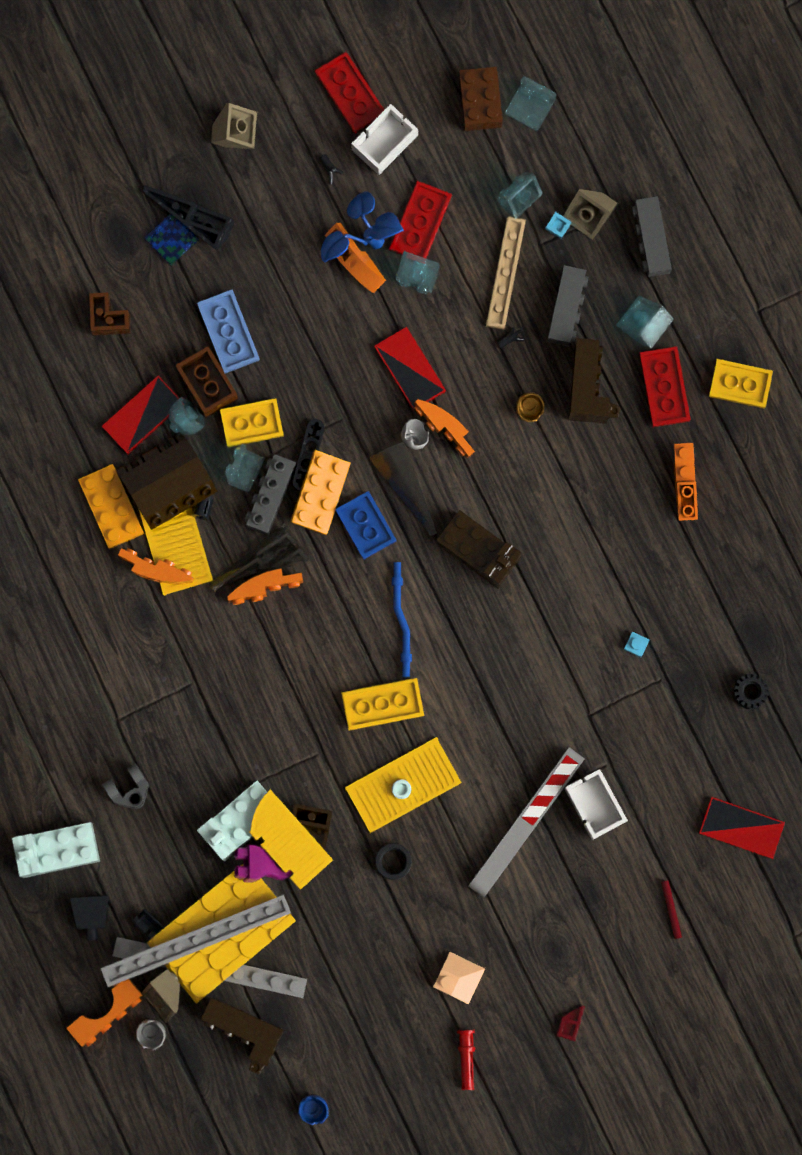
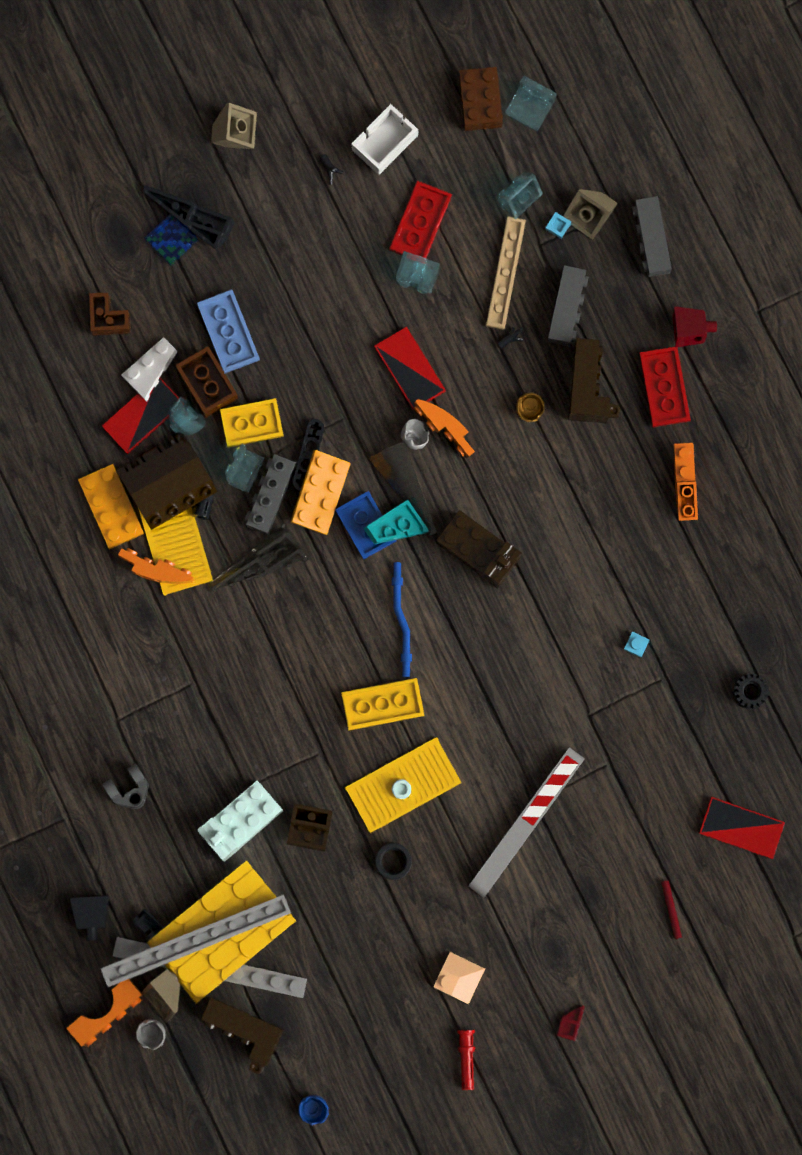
light aqua hinge [12,822,100,878] -> none
orange slope [228,569,303,605] -> none
magenta hips [234,845,293,883] -> none
yellow piece [249,790,333,889] -> none
red tile [315,52,384,134] -> none
blue plant [321,191,404,263] -> none
orange slope [325,223,386,293] -> none
white piece [565,769,628,840] -> none
clear light blue slope [617,296,674,348] -> none
yellow plate [709,359,773,409] -> none
none -> white wing [122,337,177,402]
none -> teal wing [364,500,429,544]
none -> dark red torso [672,307,717,347]

